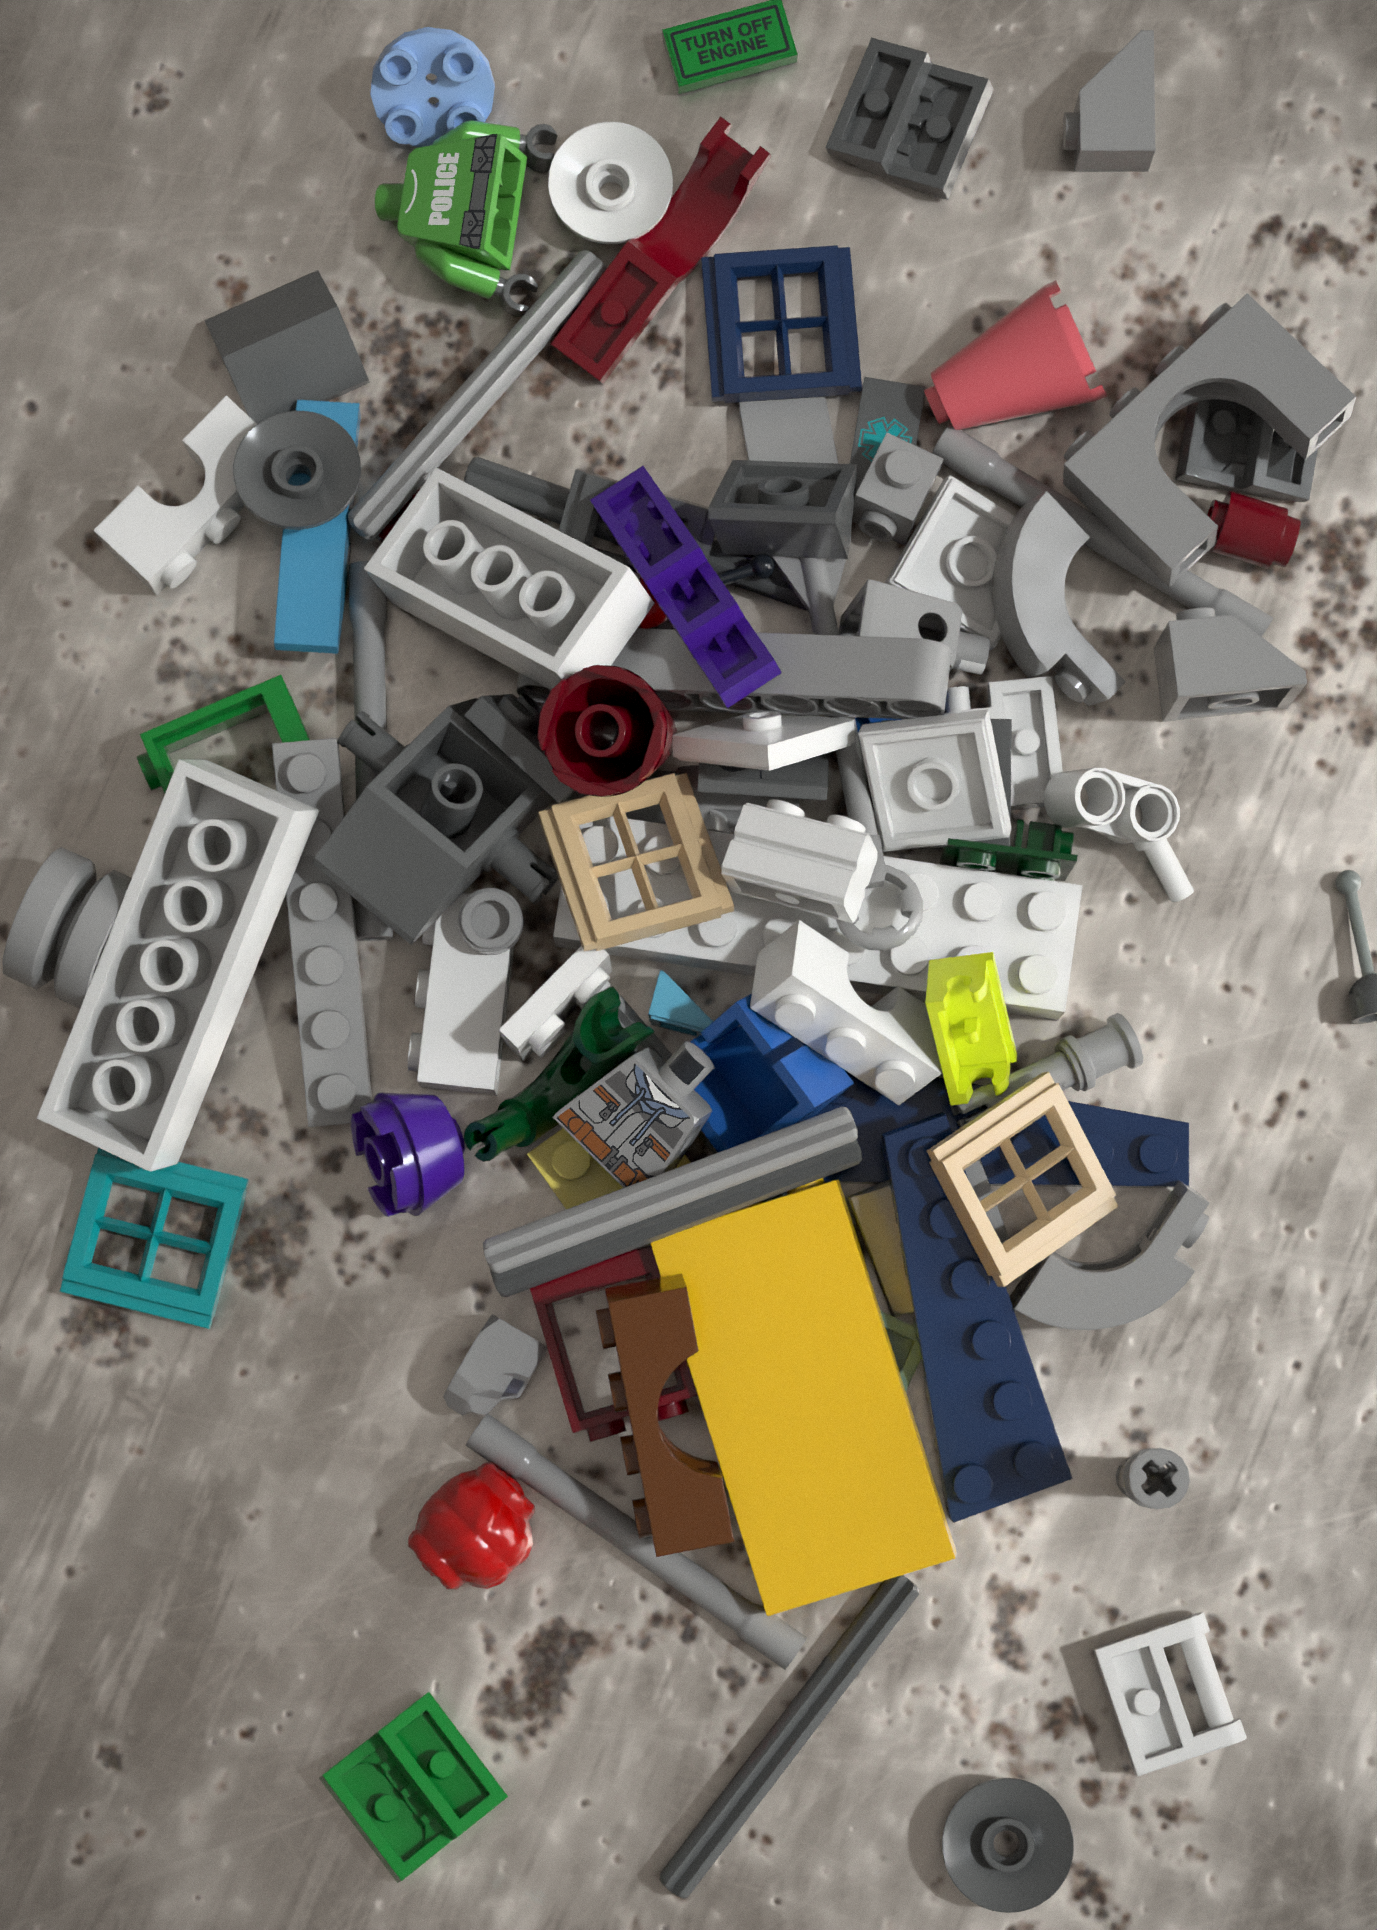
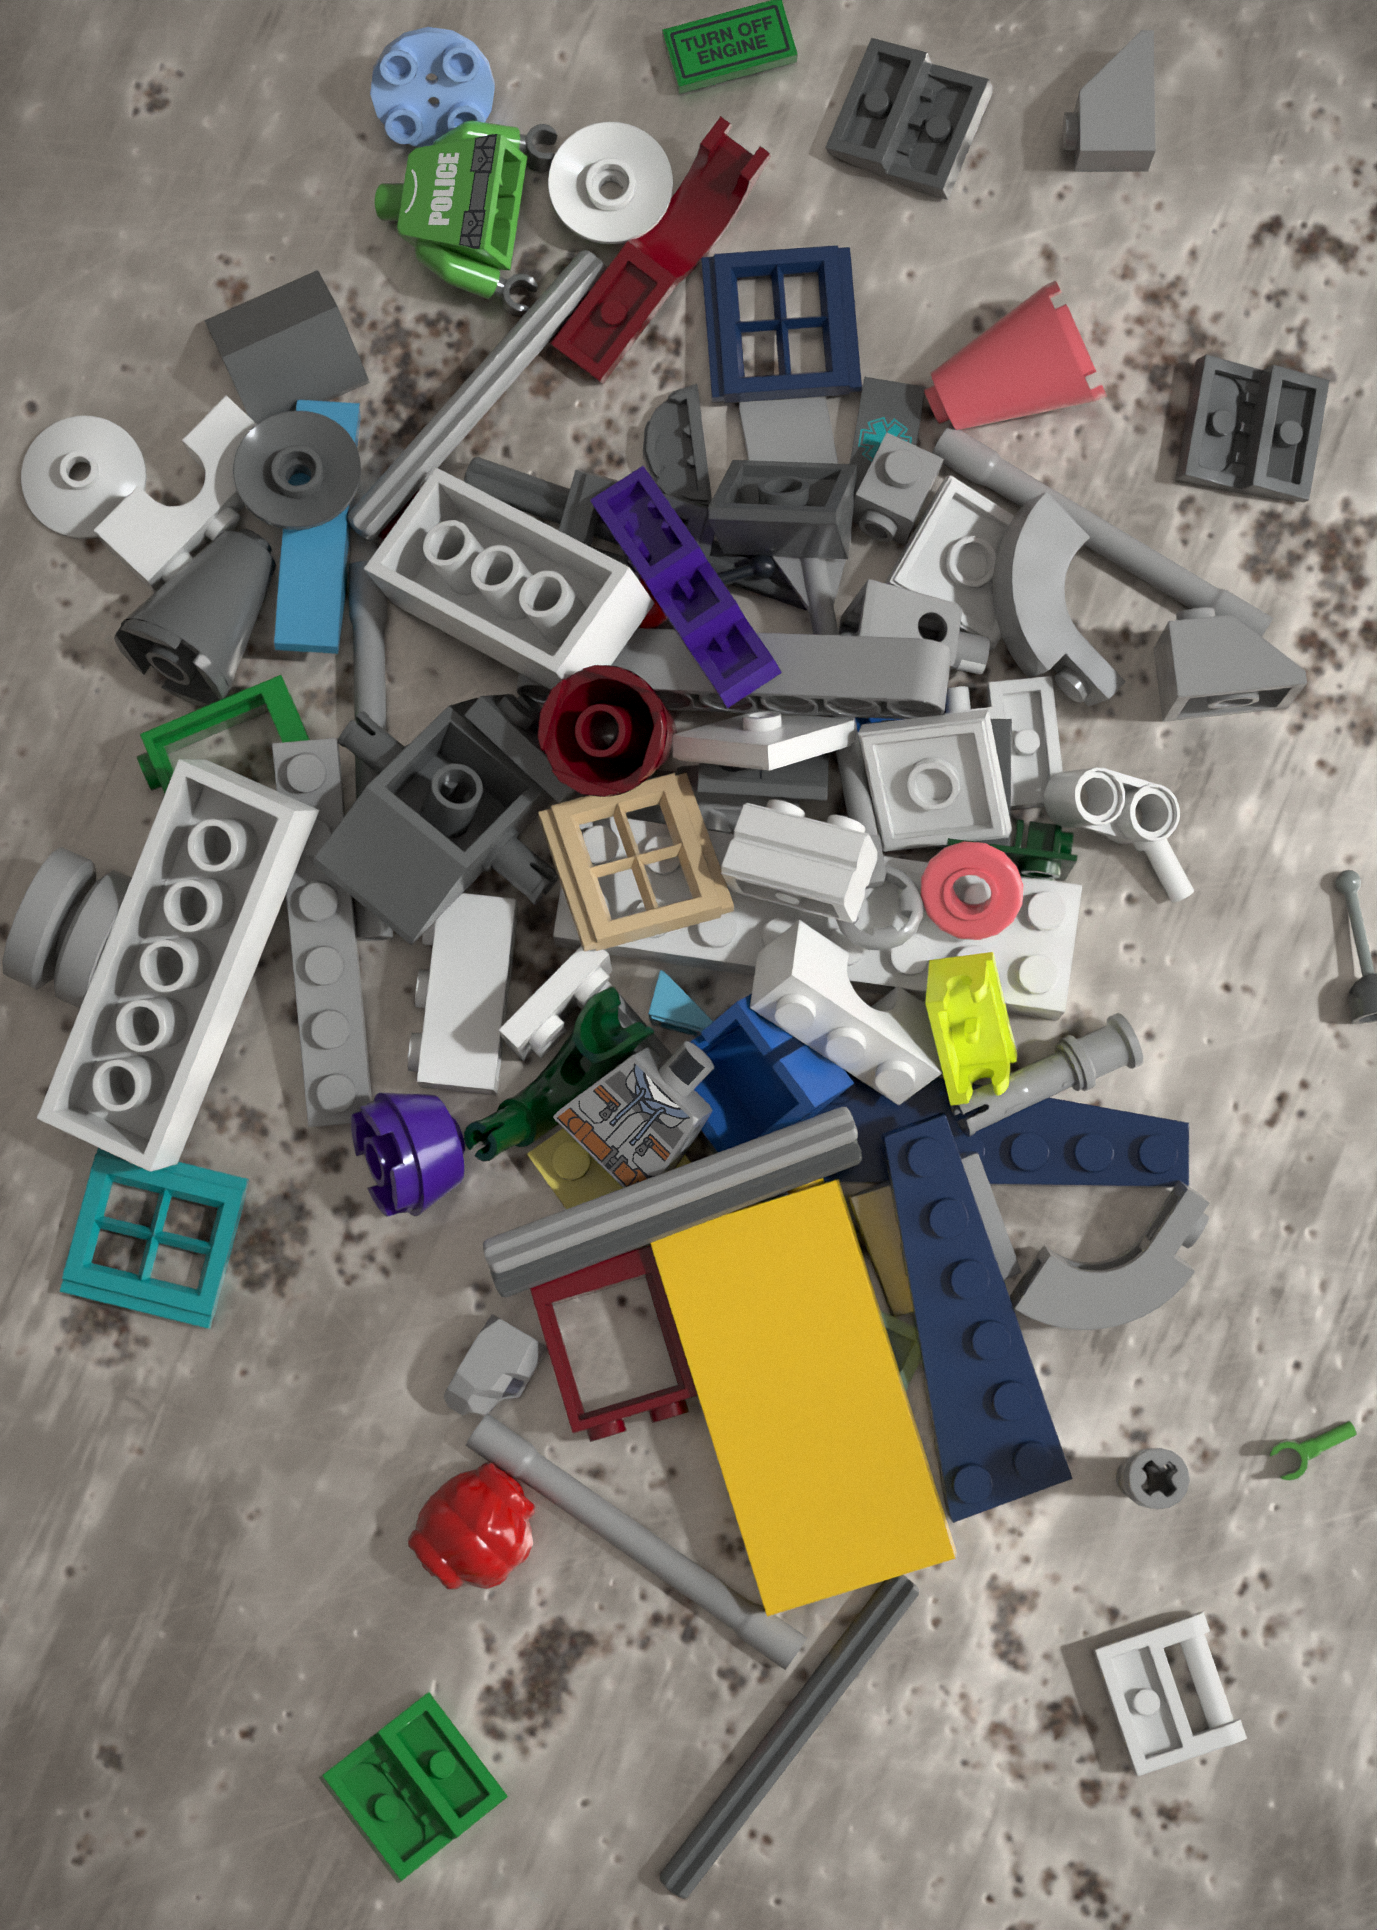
light grey tile [458,888,524,955] -> none
reddish brown arch [596,1273,734,1557] -> none
tan piece [927,1072,1118,1287] -> none
dark grey dish [942,1778,1074,1913] -> none
light grey arch [1063,293,1356,587] -> none
dark red brick [1207,491,1301,569] -> none
none -> white dish [21,416,147,539]
none -> dark grey cone [114,529,276,707]
none -> dark grey tile [643,384,712,507]
none -> coral piece [921,841,1024,940]
none -> bright green hand [1270,1421,1357,1480]

